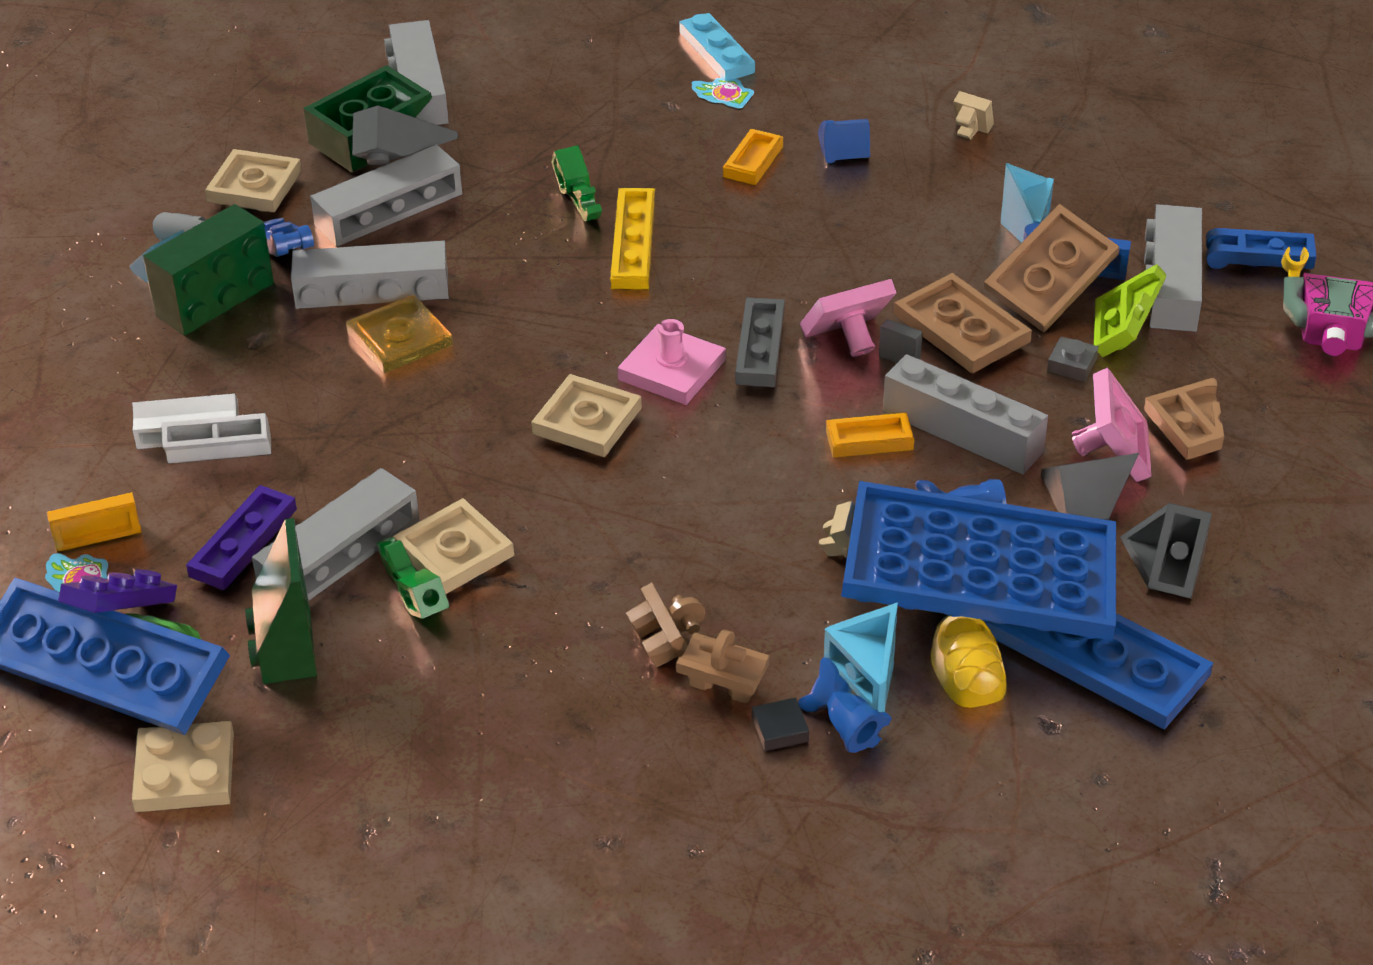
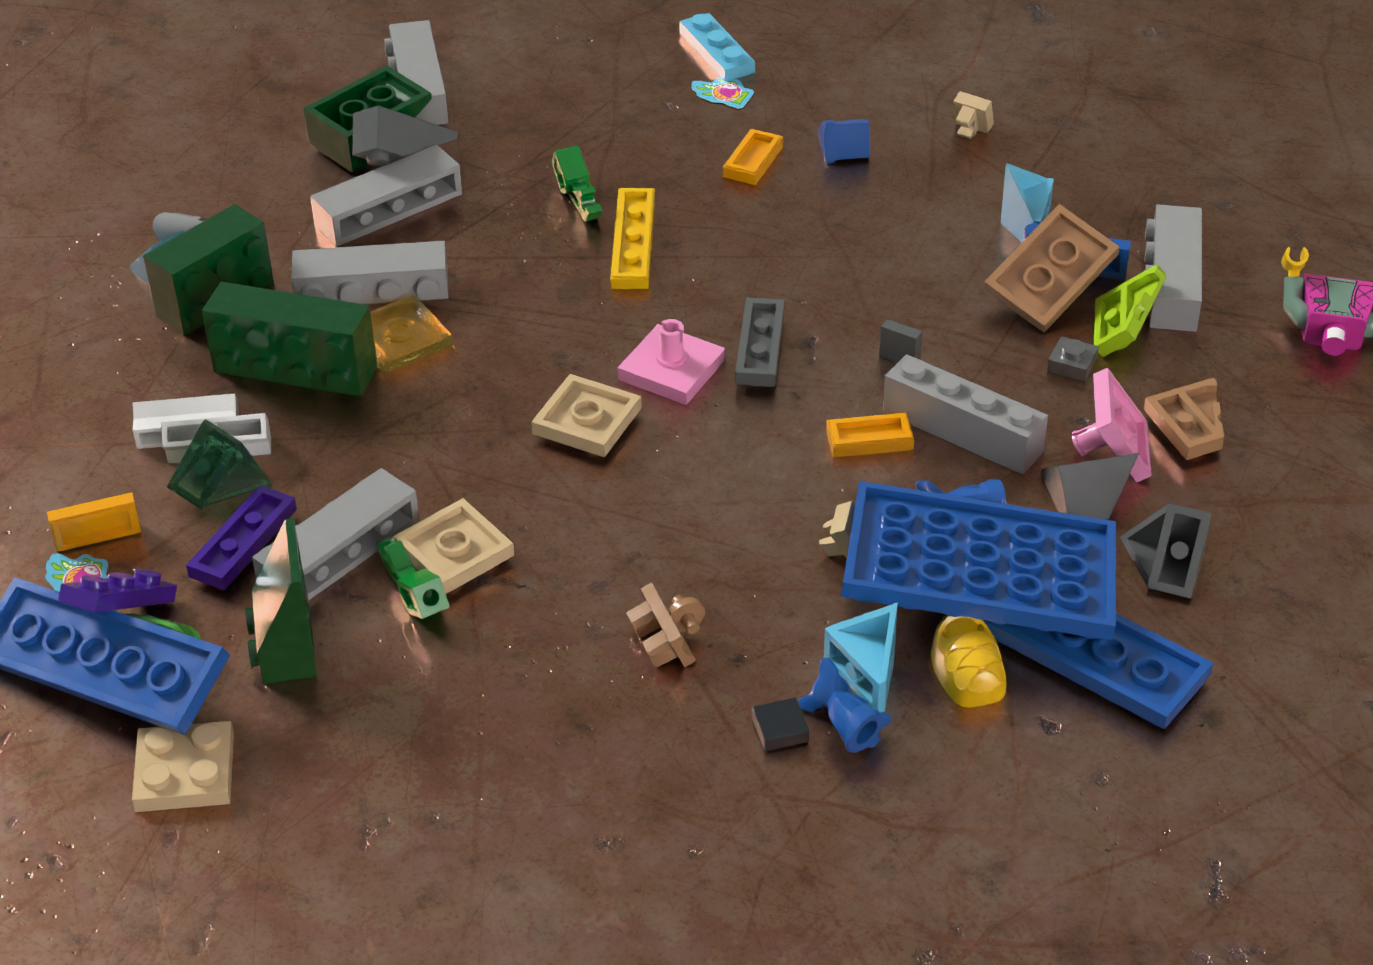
tan plate [205,149,302,212] -> none
blue plate [264,218,314,257] -> none
medium nougat hips [676,629,770,703] -> none
bright pink tile [800,279,897,357] -> none
medium nougat plate [894,273,1032,373] -> none
blue plate [1205,228,1316,269] -> none
none -> clear green slope [167,419,273,510]
none -> dark green brick [202,282,378,397]

